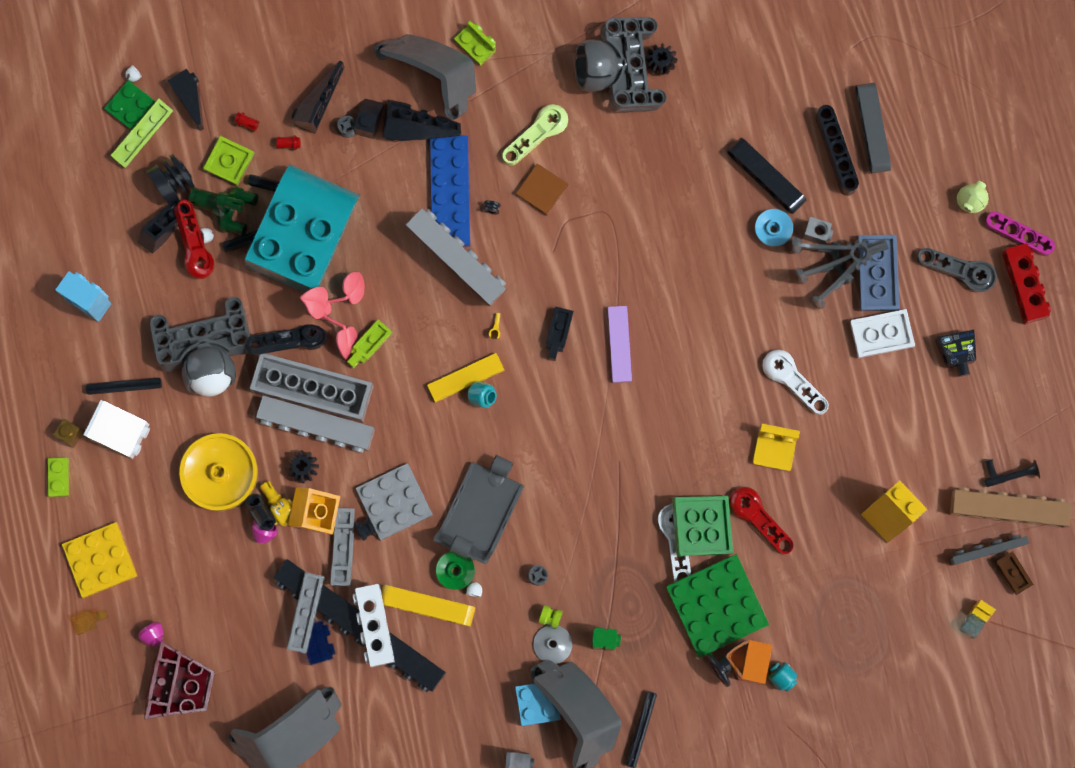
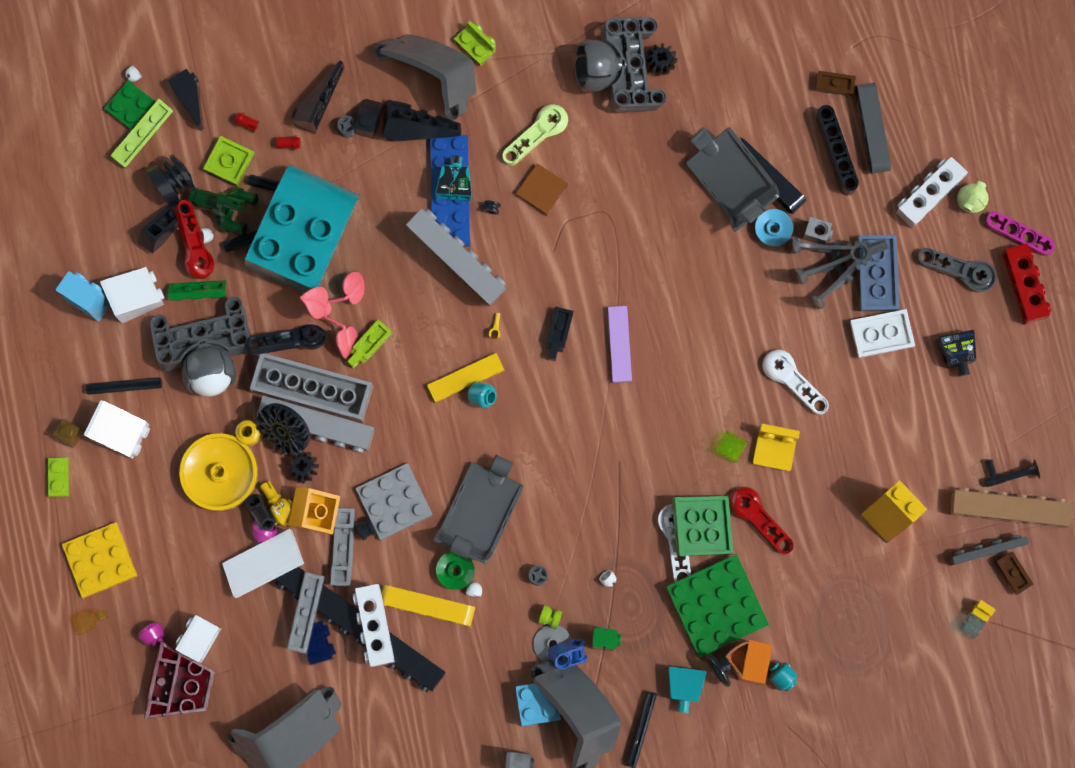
none -> white slope [100,267,165,324]
none -> green plate [168,280,227,301]
none -> white slope [175,615,221,663]
none -> white tile [222,529,304,598]
none -> yellow head [235,420,262,447]
none -> black wheel [255,403,310,456]
none -> torso [435,156,472,201]
none -> blue piece [548,638,587,669]
none -> white hinge [599,570,617,587]
none -> teal torso [668,667,707,713]
none -> dark grey panel [687,127,779,232]
none -> clear neon green piece [716,430,748,463]
none -> reddish brown plate [815,71,856,96]
none -> white brick [896,157,968,228]

